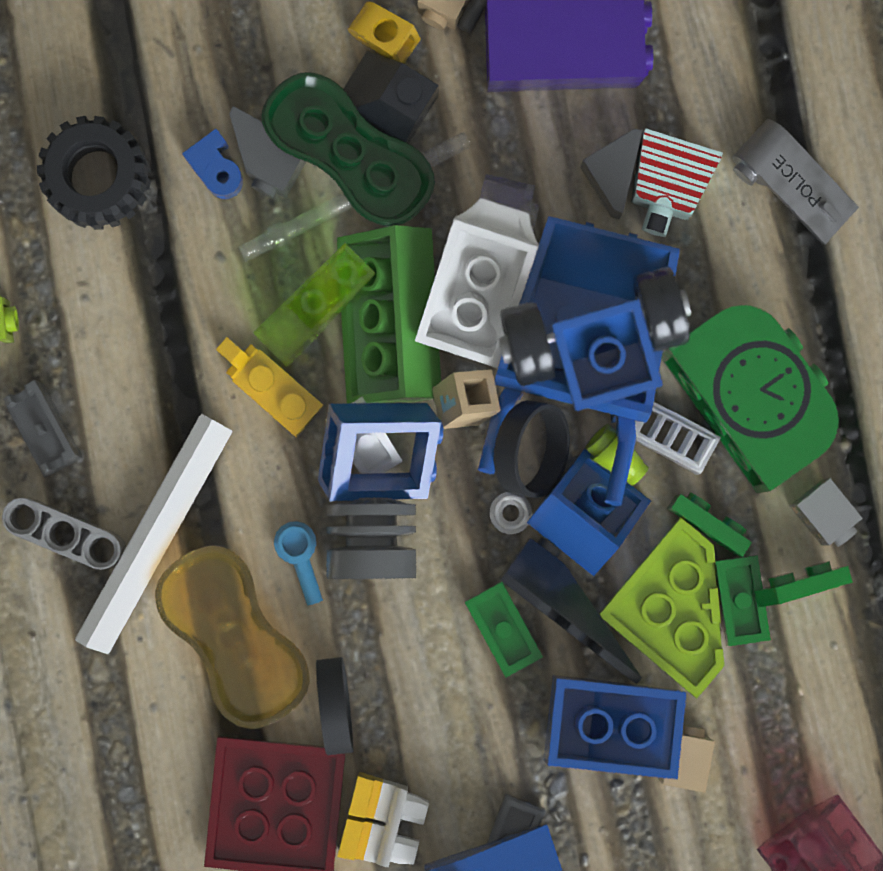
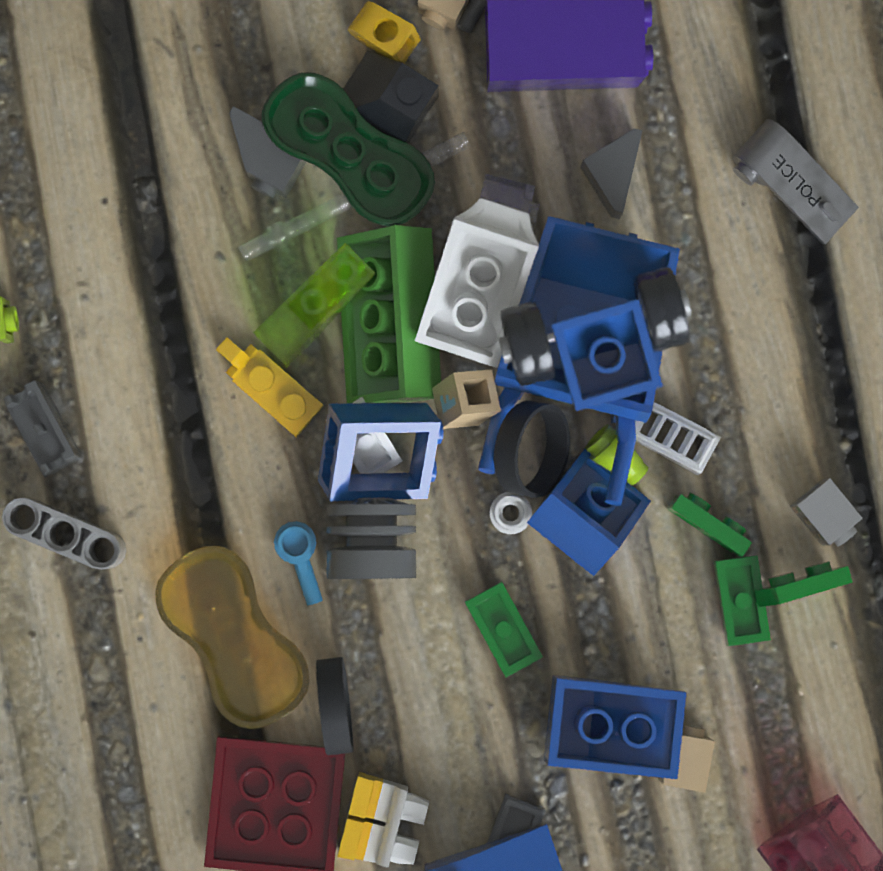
black tyre [37,116,151,230] -> none
white tile [75,414,233,654] -> none
blue leg [182,129,243,200] -> none
black wedge [498,537,642,684] -> none
lime plate [598,517,725,699] -> none
torso [632,128,723,237] -> none
green brick [661,305,838,494] -> none

